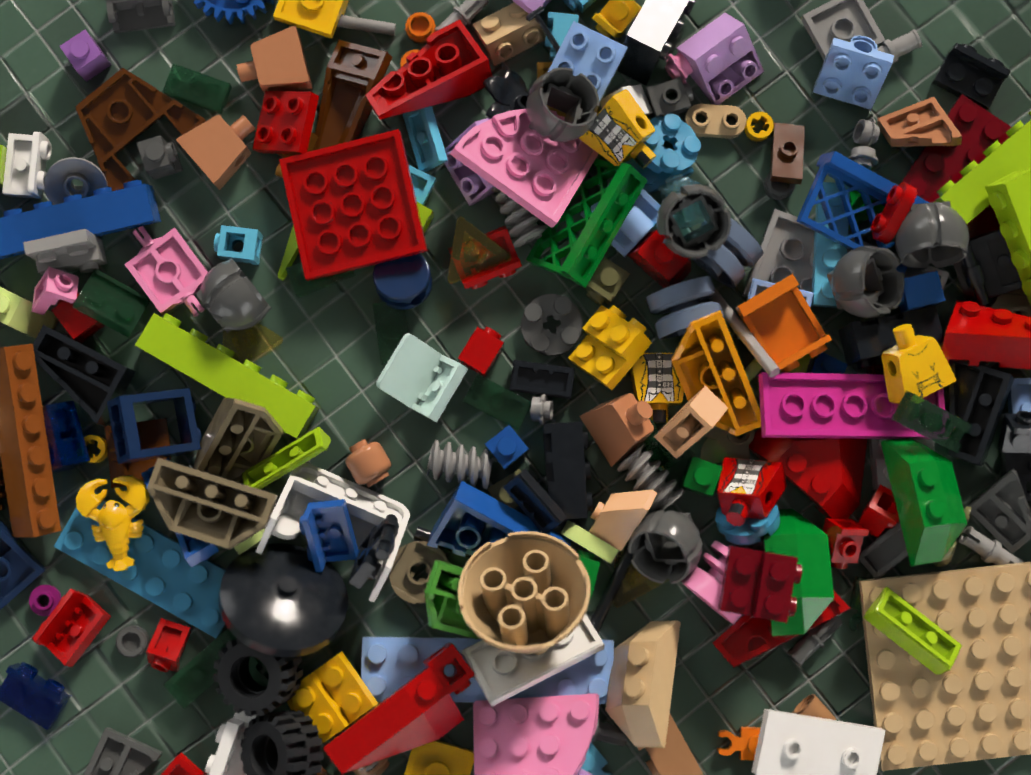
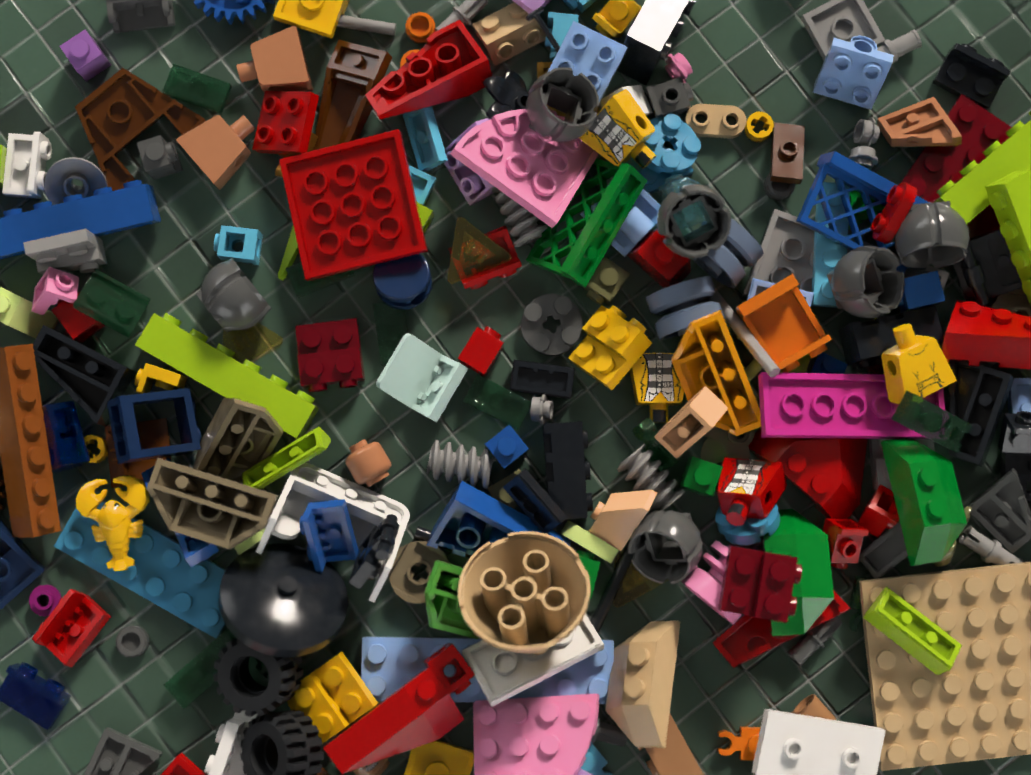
bright pink plate [124,226,208,317] -> none
red bracket [146,618,191,672] -> none
nougat torso [579,393,654,467] -> none
lavender slope [676,13,764,105] -> none
none -> yellow bracket [135,363,188,394]
none -> dark red plate [295,318,365,392]

